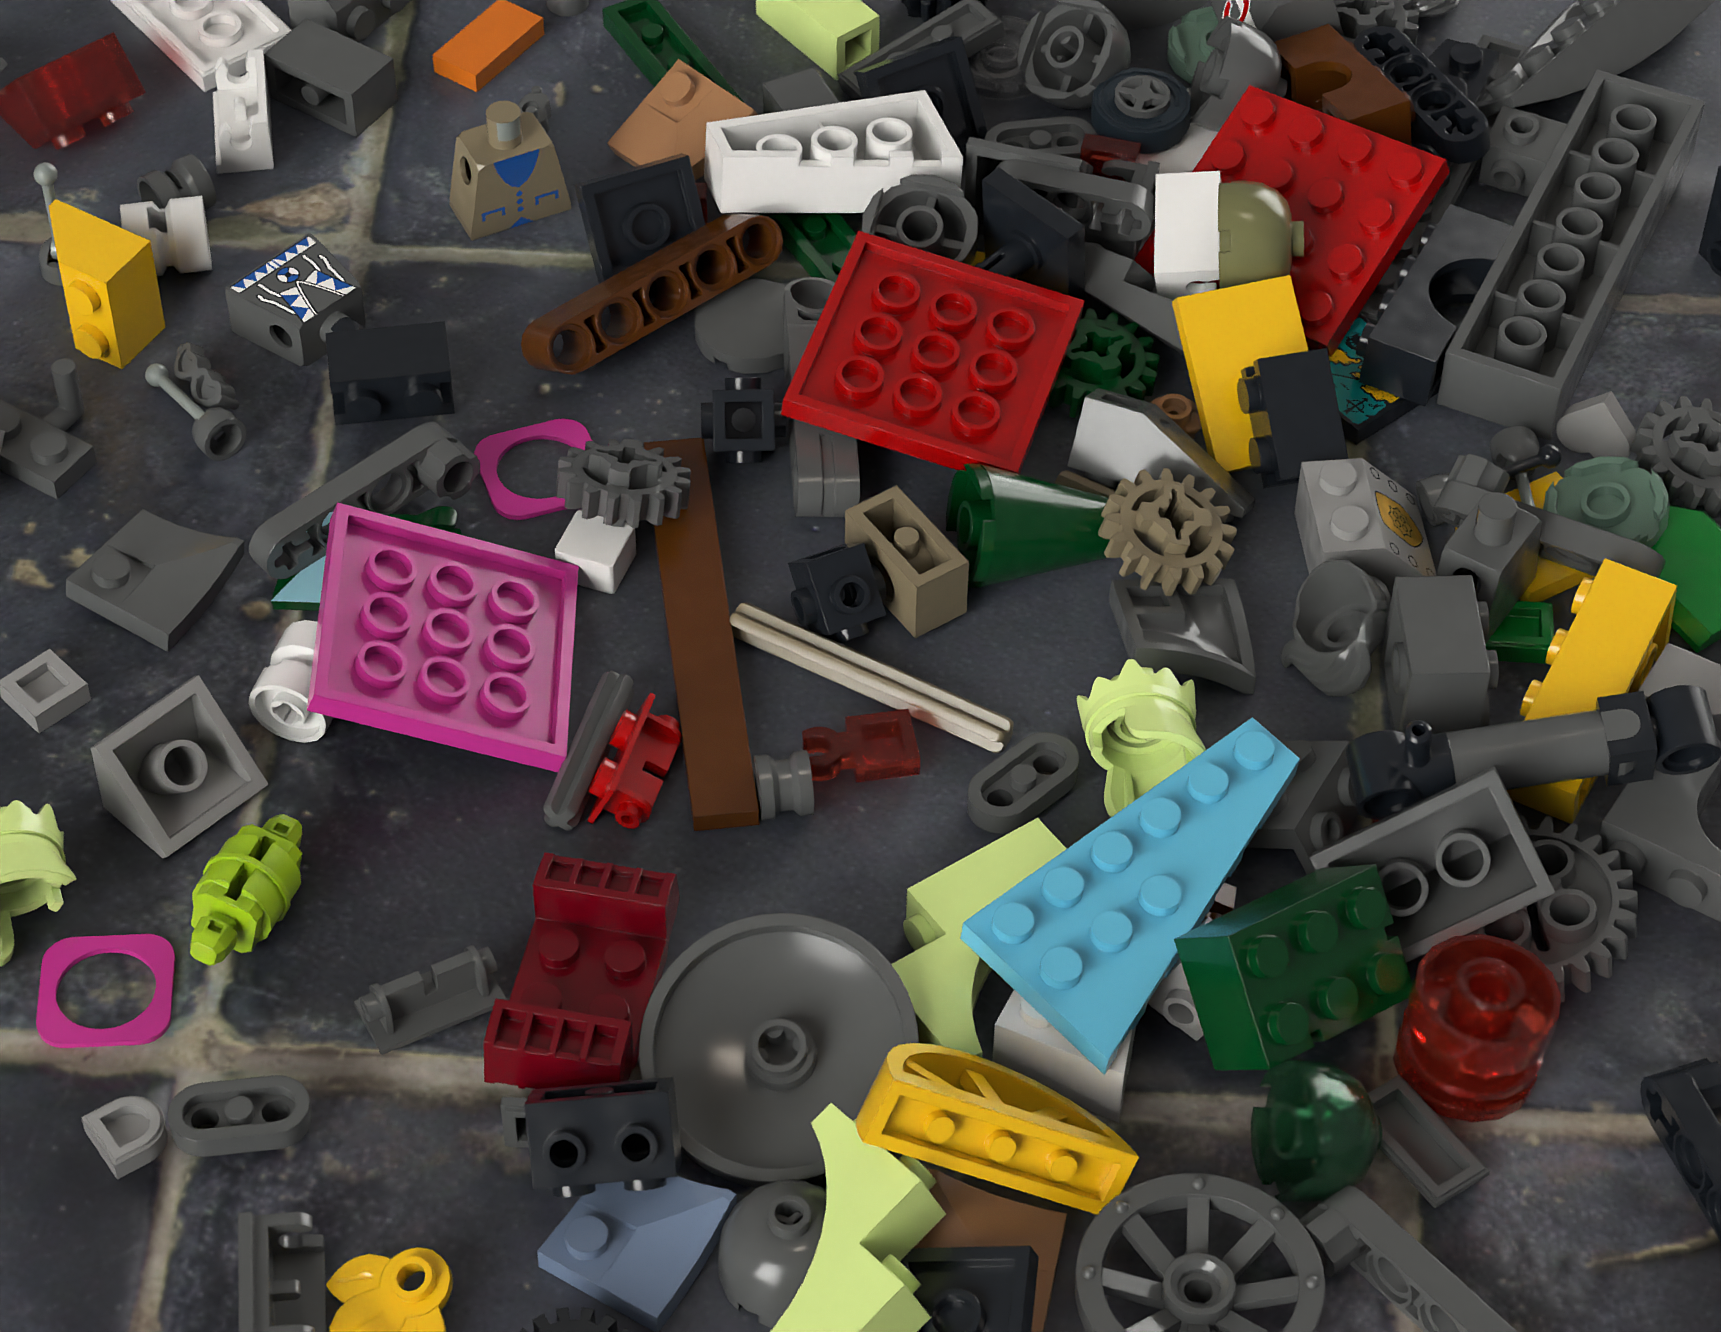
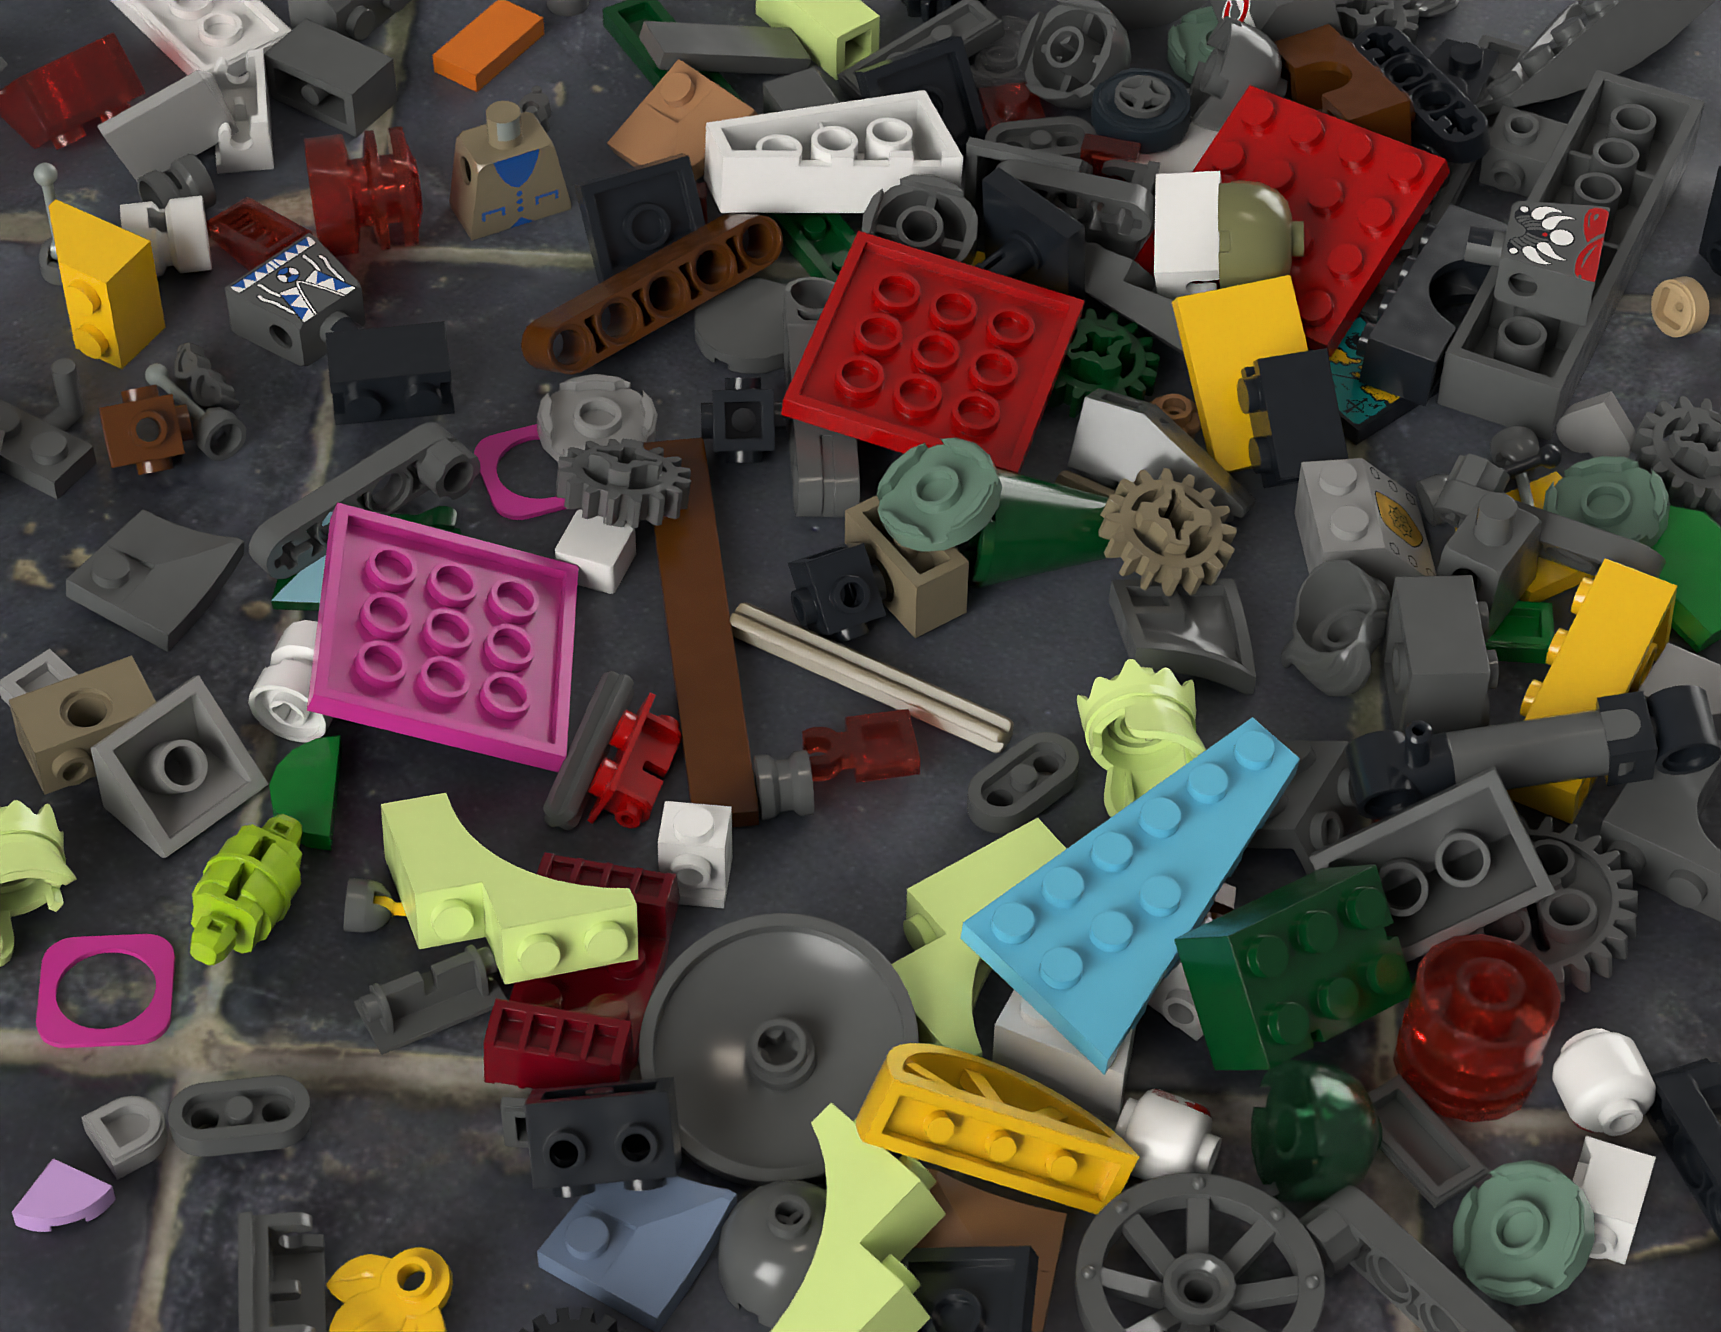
none -> dark tan brick [9,655,156,795]
none -> lavender tile [12,1159,116,1232]
none -> light grey slope [98,70,239,181]
none -> reddish brown brick [98,385,194,475]
none -> clear red slope [206,197,313,271]
none -> green tile [269,735,342,851]
none -> clear red wheel [304,126,423,257]
none -> dark grey hinge [344,878,407,933]
none -> yellowish green arch [381,793,639,984]
none -> light grey tile [537,374,658,462]
none -> dark grey tile [639,21,811,75]
none -> white brick [658,801,733,908]
none -> sand green tile [877,438,1002,552]
none -> clear red plate [979,82,1046,131]
none -> white head [1115,1089,1222,1181]
none -> sand green tile [1453,1160,1595,1306]
none -> dark grey torso [1464,201,1610,327]
none -> white head [1552,1029,1656,1136]
none -> white window [1573,1136,1656,1264]
none -> tan tile [1651,276,1710,337]

